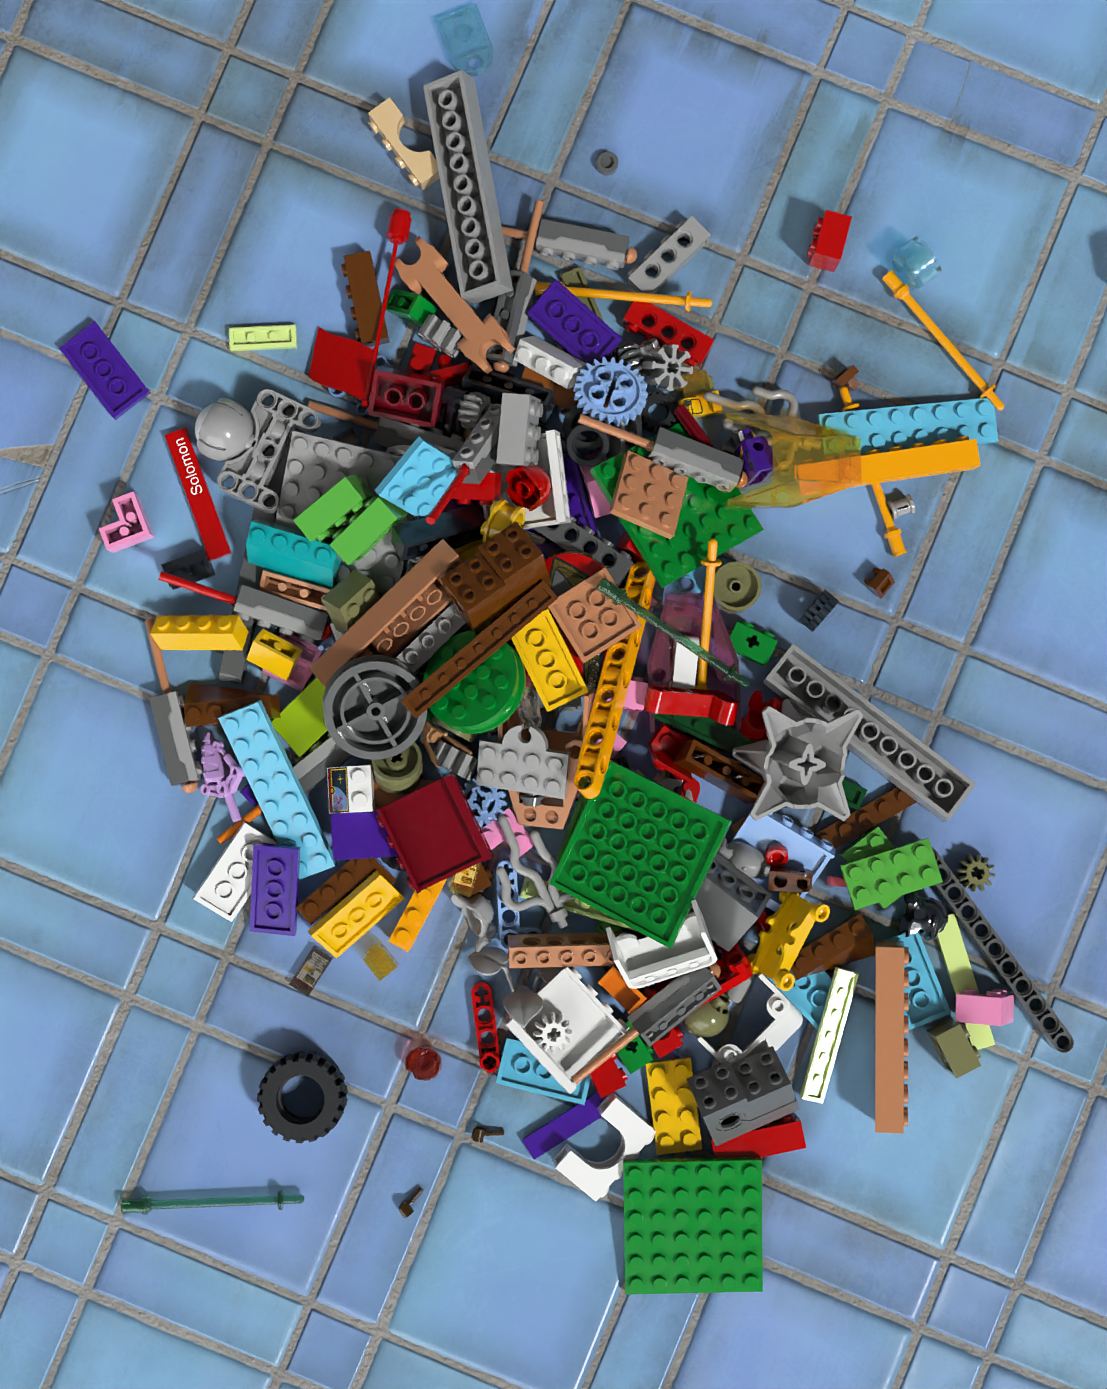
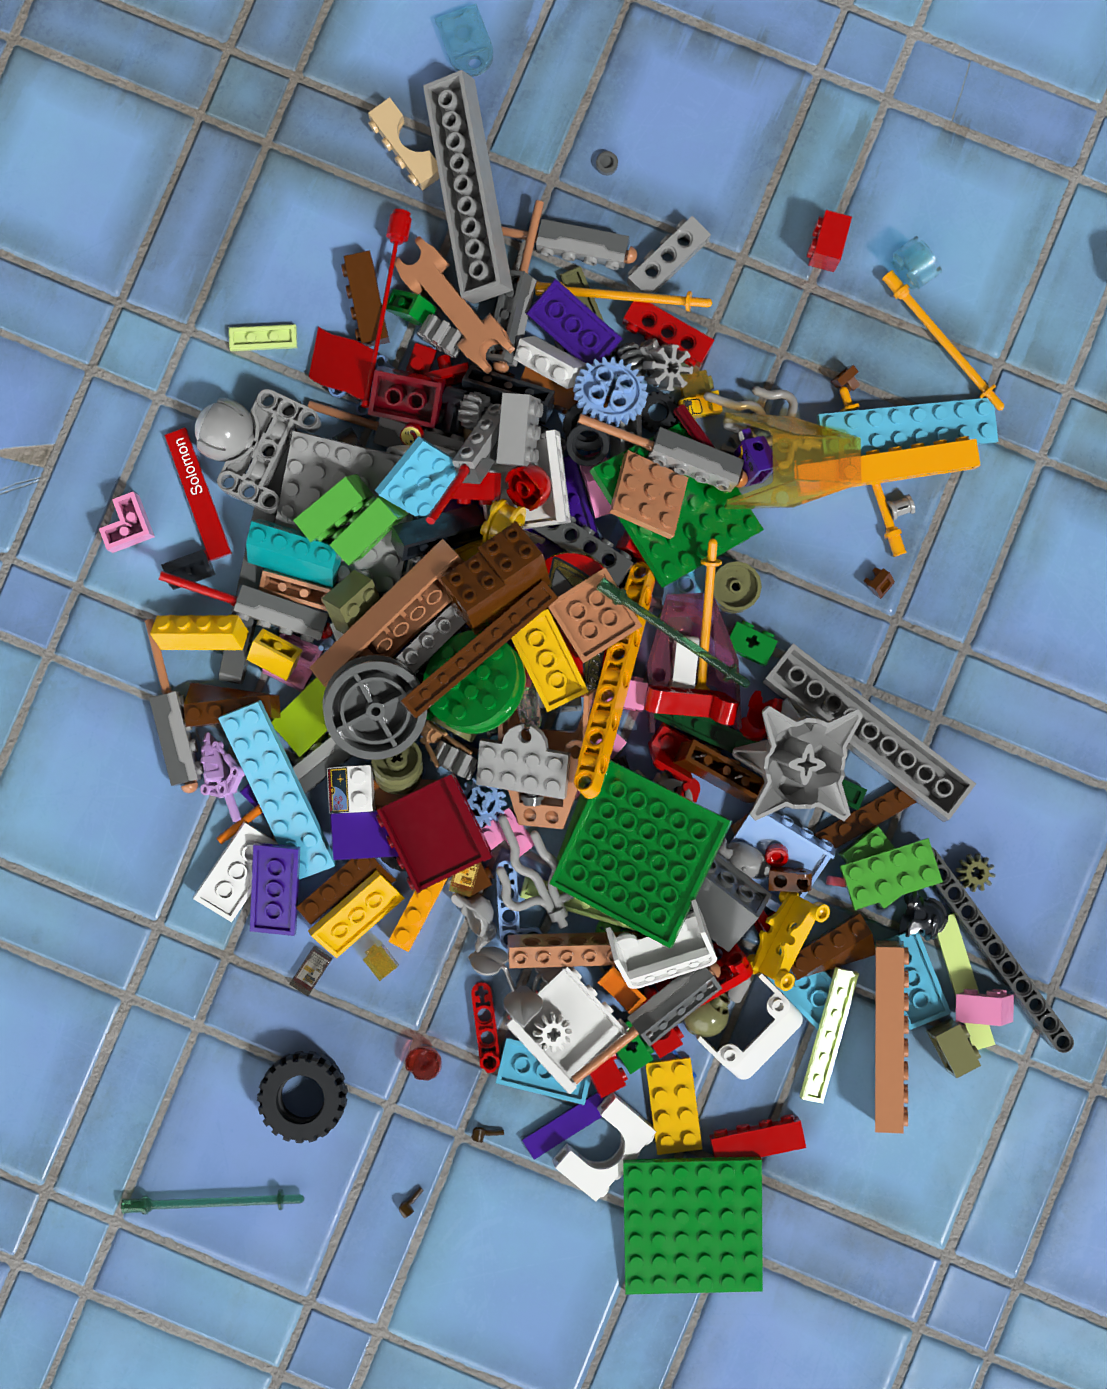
dark purple plate [59,321,151,420] -> none
dark grey piece [686,1046,800,1146] -> none
black bush [799,589,839,632] -> none
none -> tile [400,423,424,445]

